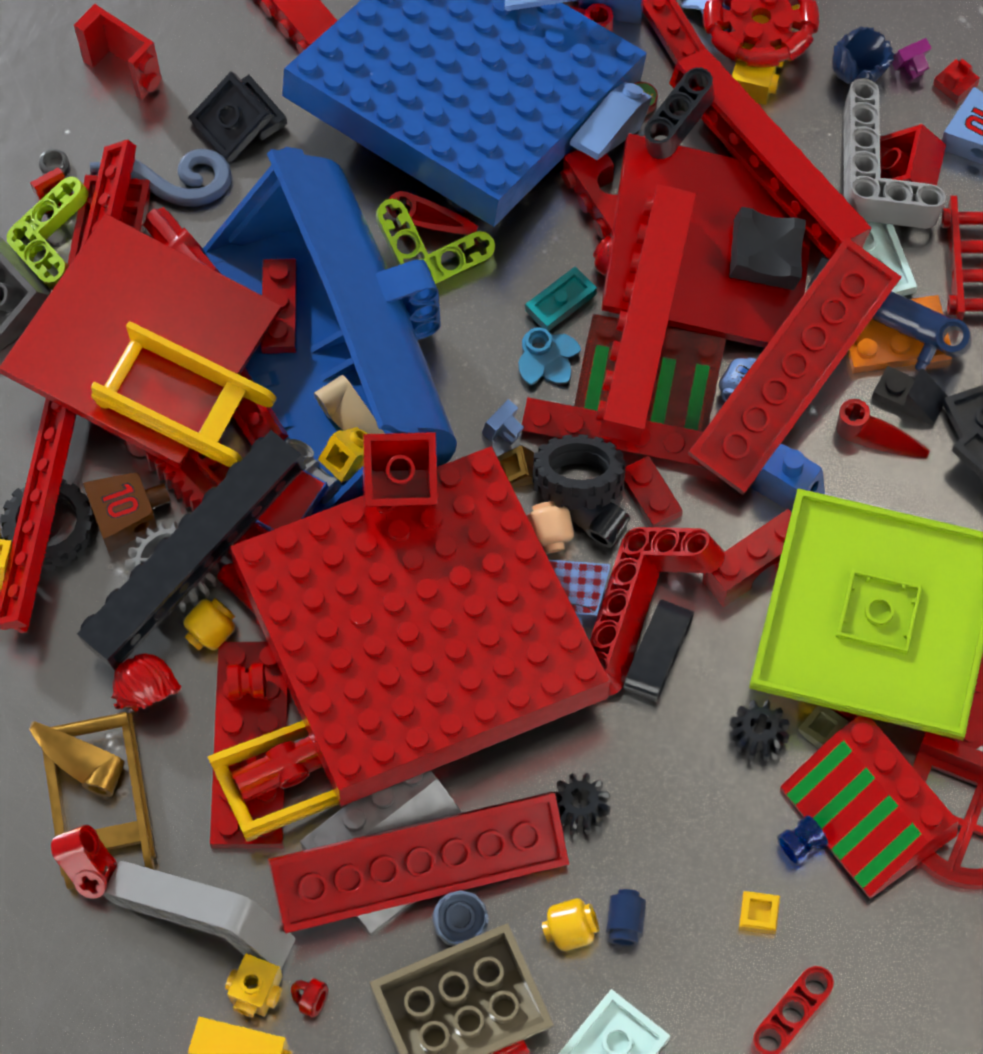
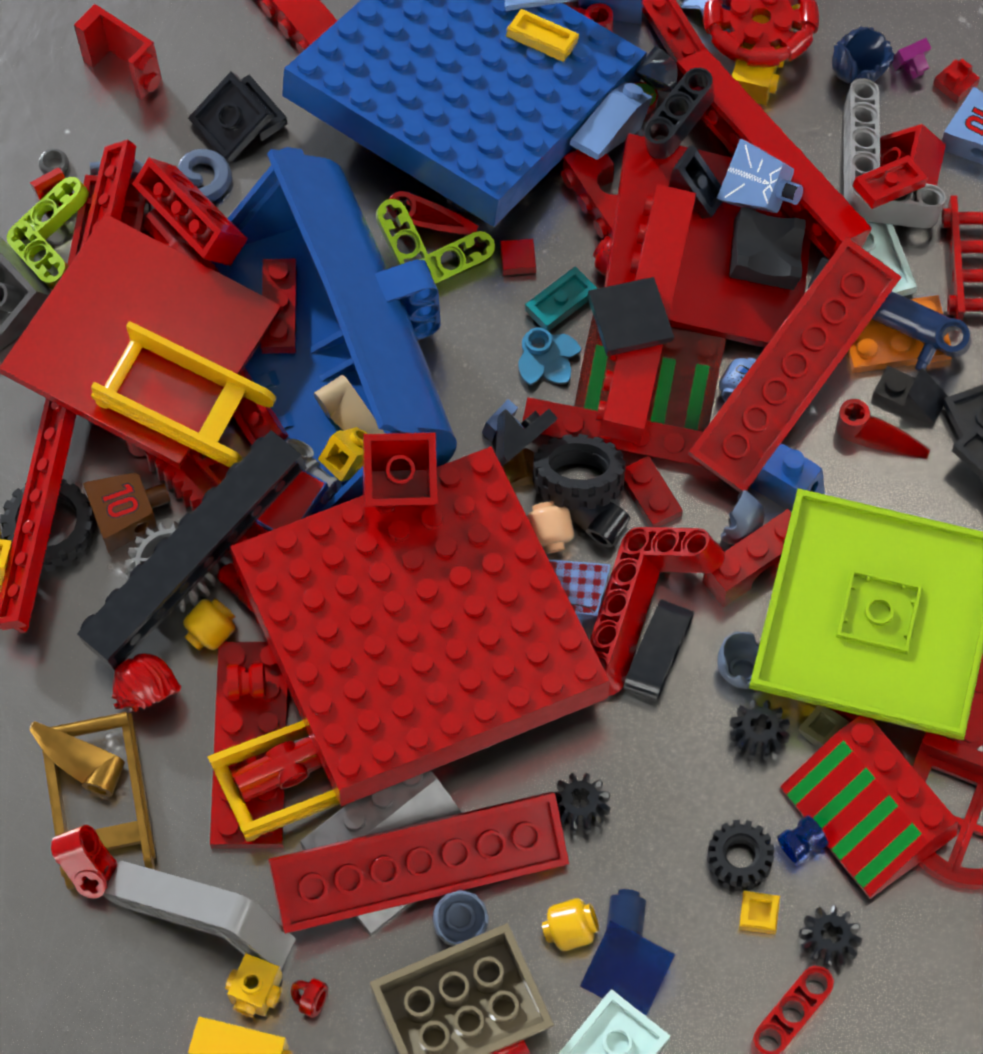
none -> red brick [132,157,248,266]
none -> black slope [496,409,558,466]
none -> red tile [501,239,536,276]
none -> yellow tile [506,9,579,62]
none -> clear blue piece [580,921,676,1016]
none -> black tile [587,277,674,356]
none -> black piece [635,46,678,92]
none -> black slope [668,146,723,218]
none -> black tyre [707,819,775,891]
none -> medium blue torso [717,139,803,213]
none -> sand blue hair [717,632,759,689]
none -> sand blue hair [720,490,765,545]
none -> black gear [798,905,862,970]
none -> red plate [853,155,928,209]

